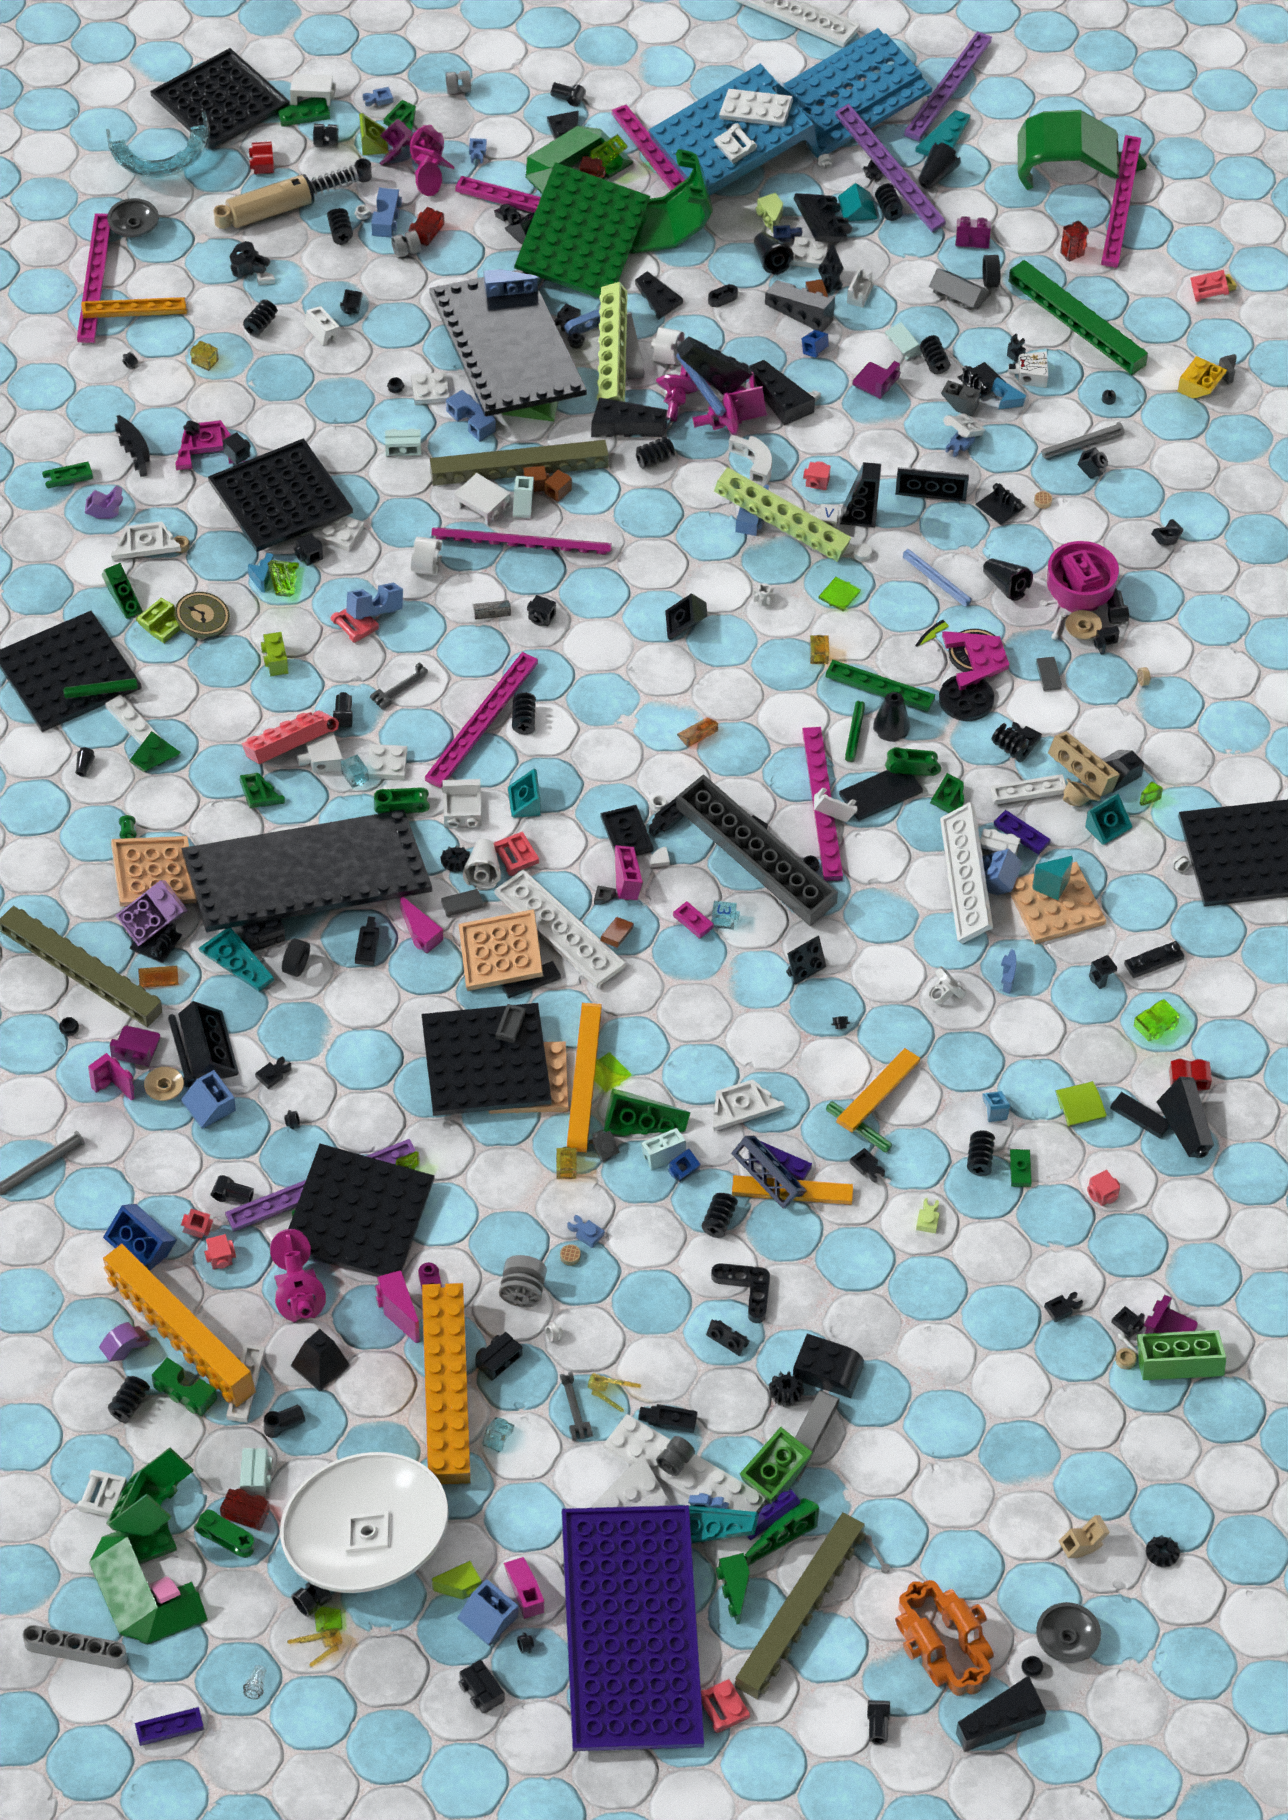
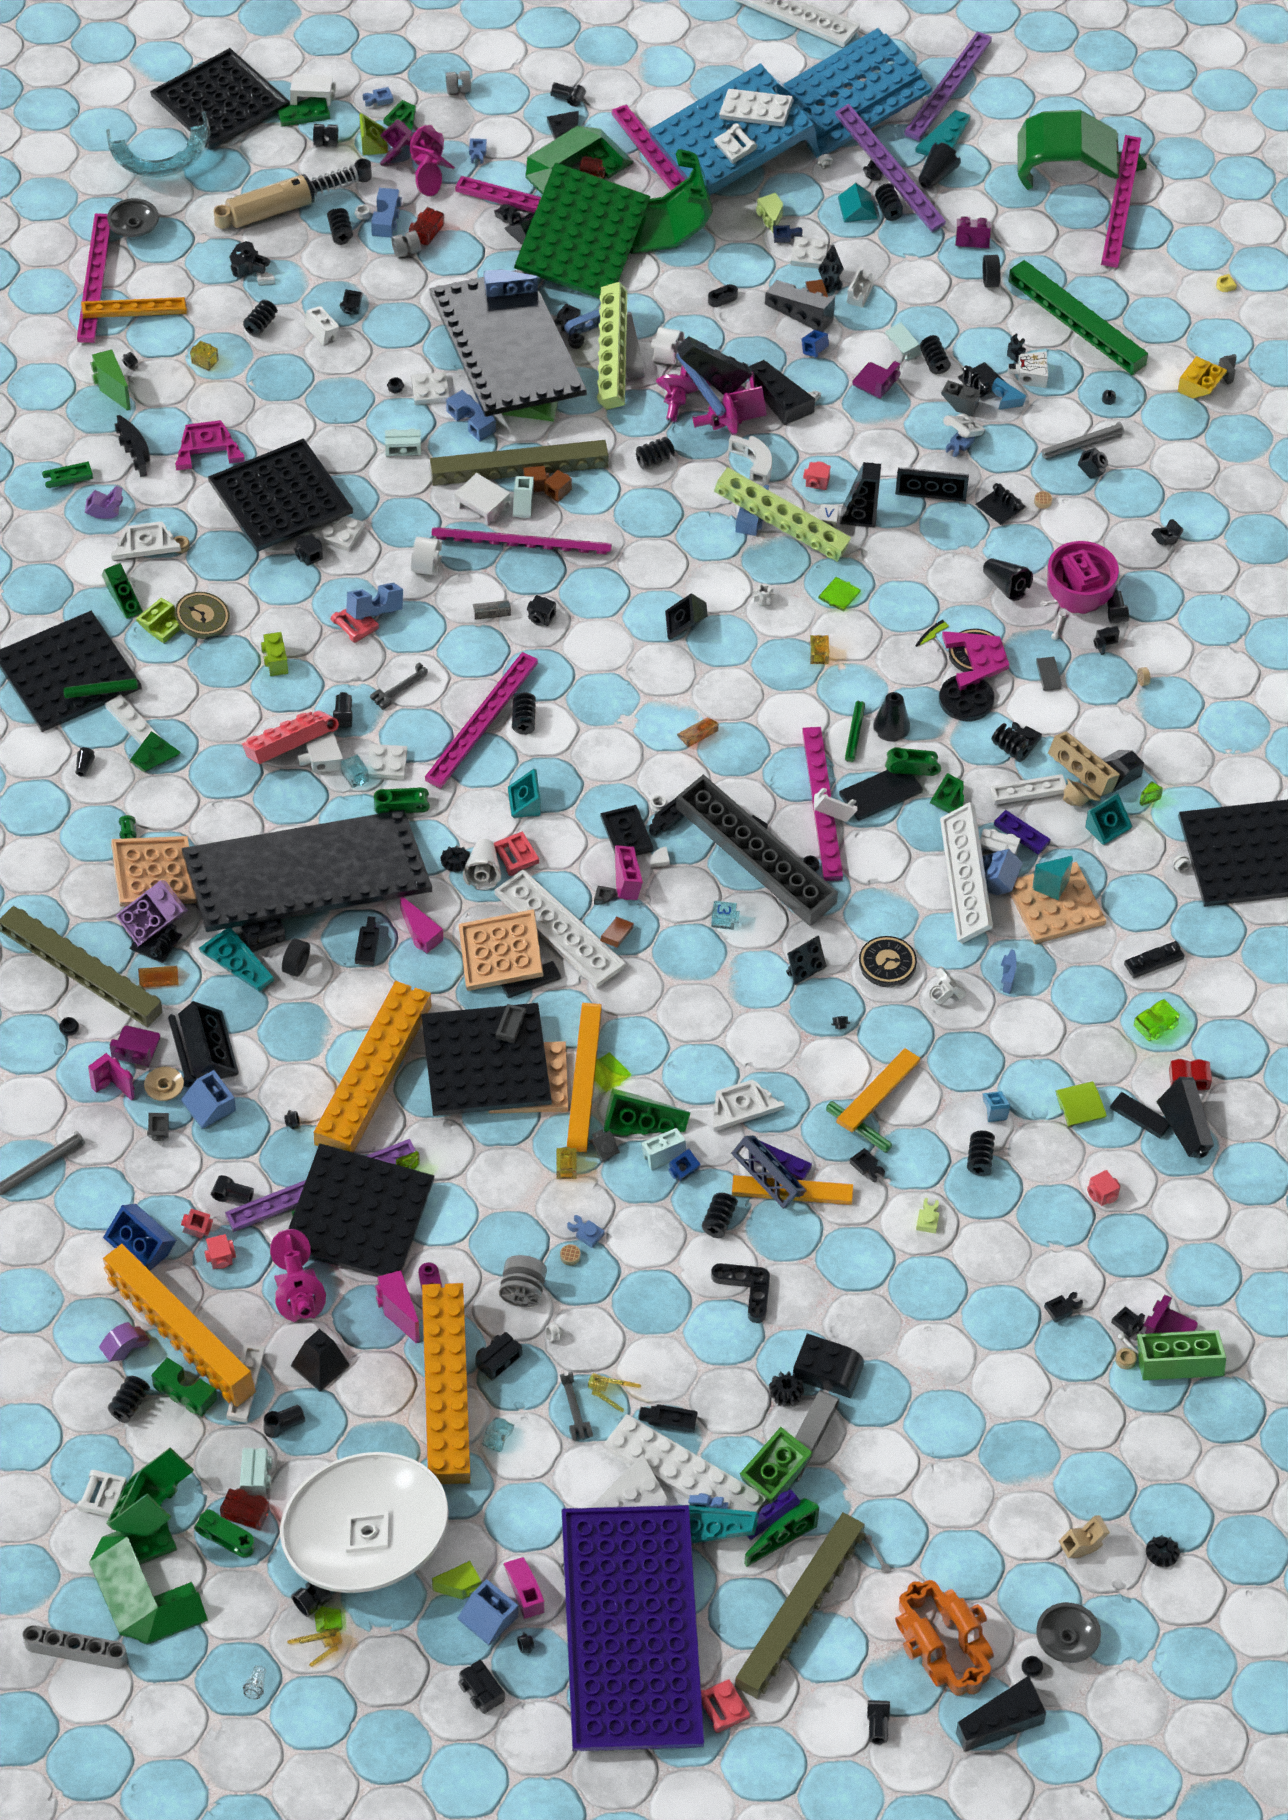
dark purple plate [135,1707,204,1746] -> none
bright pink slope [148,1576,181,1603] -> none
black plate [183,421,200,436] -> none
black brick [222,432,251,465] -> none
green wing [239,773,285,809] -> none
dark azure slope [248,553,274,593] -> none
red brick [249,141,274,174] -> none
black plate [255,1056,291,1089] -> none
clear neon green wing [267,560,299,597] -> none
dark grey tile [441,889,483,917] -> none
white panel [443,779,482,828] -> none
clear neon green slope [591,134,628,169] -> none
black wedge [591,397,668,437] -> none
black wing [635,271,683,320] -> none
dark grey wheel [656,1436,695,1476] -> none
dark pink plate [673,901,714,939] -> none
black hinge [706,1319,750,1356] -> none
green slope [716,1553,750,1625] -> none
black cone [754,232,794,275] -> none
black hinge [793,193,853,243] -> none
green plate [825,660,935,712] -> none
white tile [853,544,872,561] -> none
medium blue axle [903,549,971,607] -> none
slope [929,268,992,310] -> none
green plate [1010,1149,1031,1187] -> none
clear red brick [1060,221,1089,262] -> none
tan dish [1065,610,1102,640] -> none
black bracket [1089,955,1118,989] -> none
coral plate [1190,270,1229,302] -> none
none -> bright green slope [90,349,131,411]
none -> dark grey bracket [147,1113,169,1141]
none -> light orange piece [313,981,432,1153]
none -> tile [859,936,917,987]

